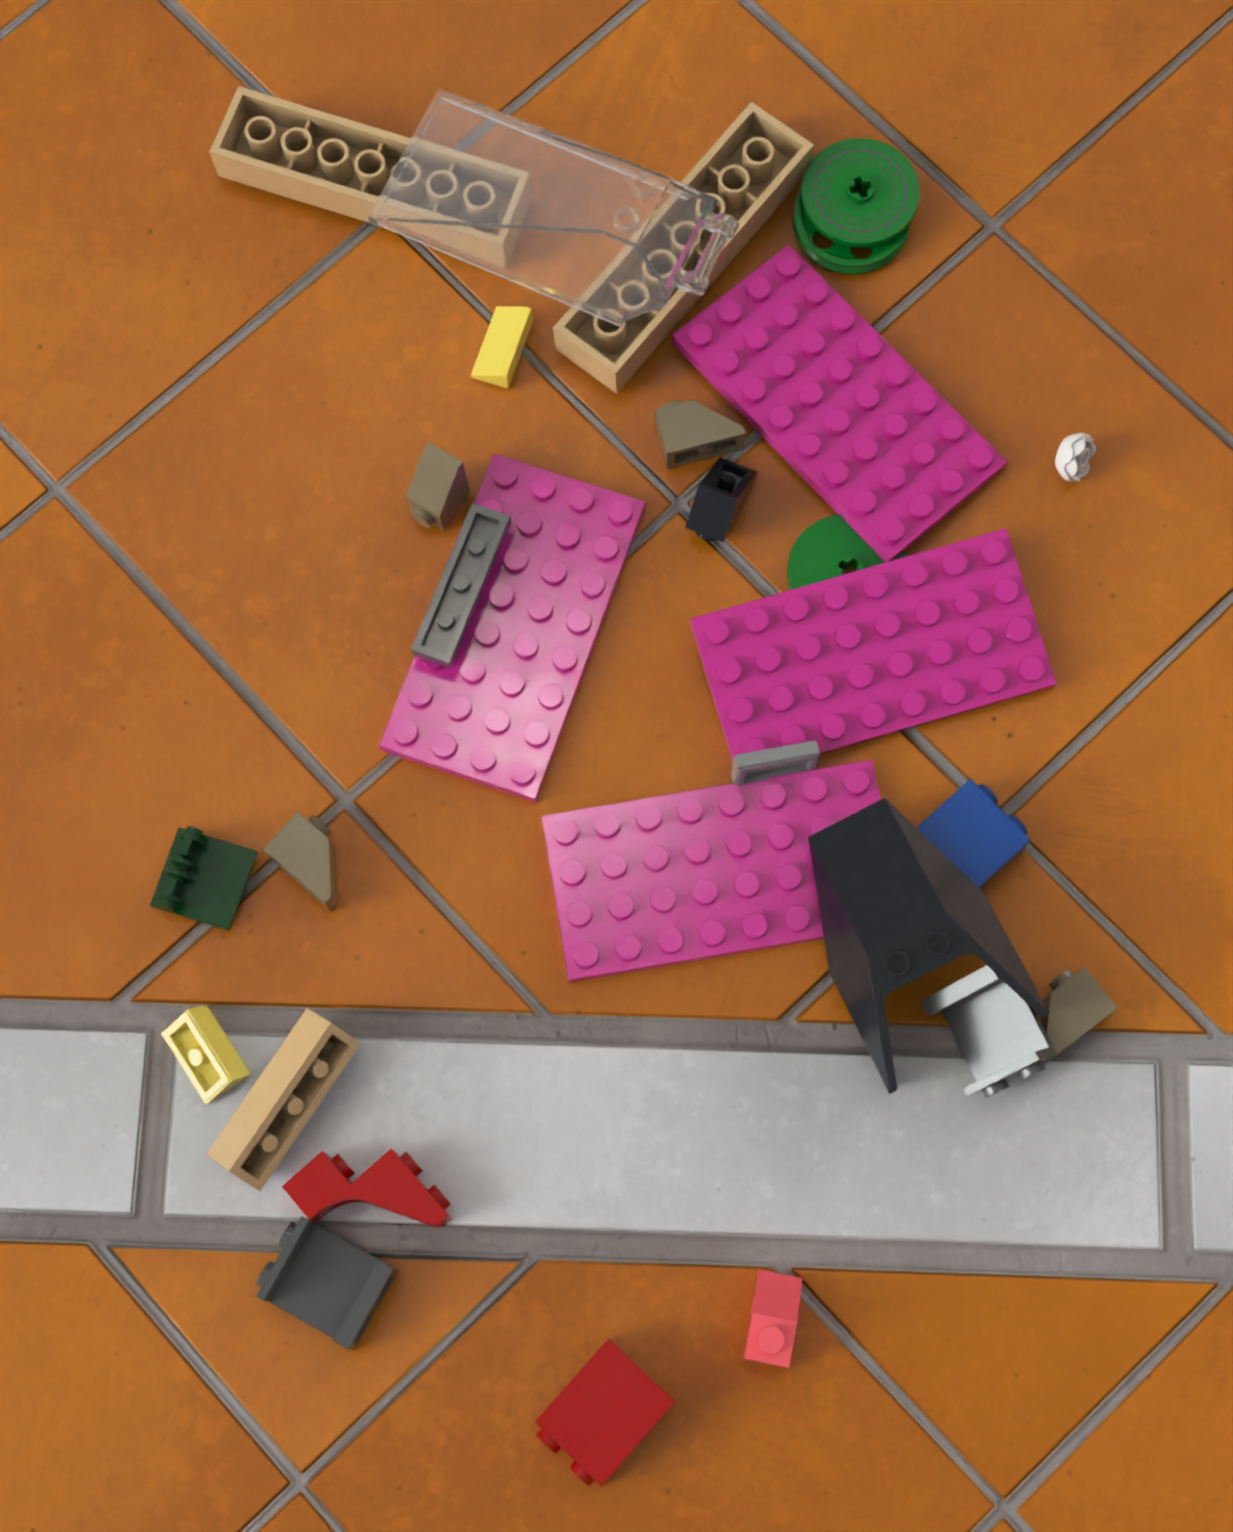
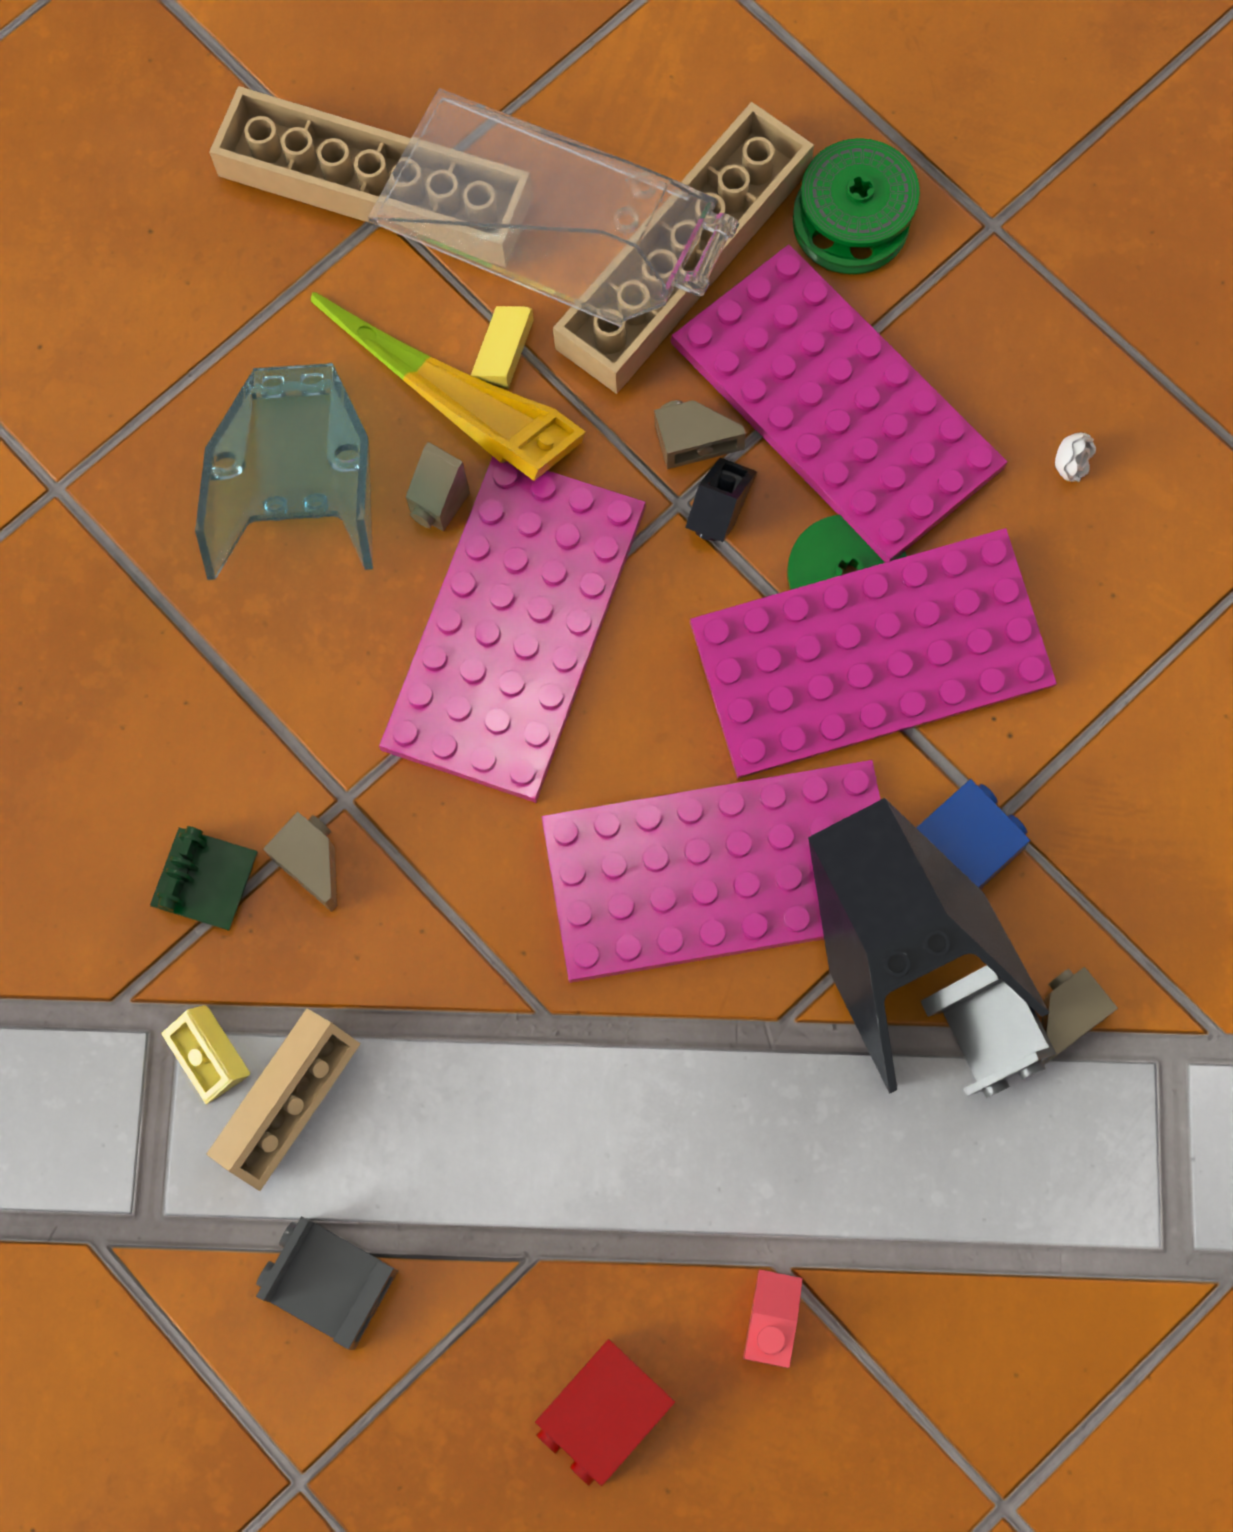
red arch [282,1149,453,1228] -> none
dark grey plate [411,503,511,668] -> none
light grey tile [731,740,820,787] -> none
none -> clear light blue windscreen [195,363,373,580]
none -> yellow plate [311,292,586,481]

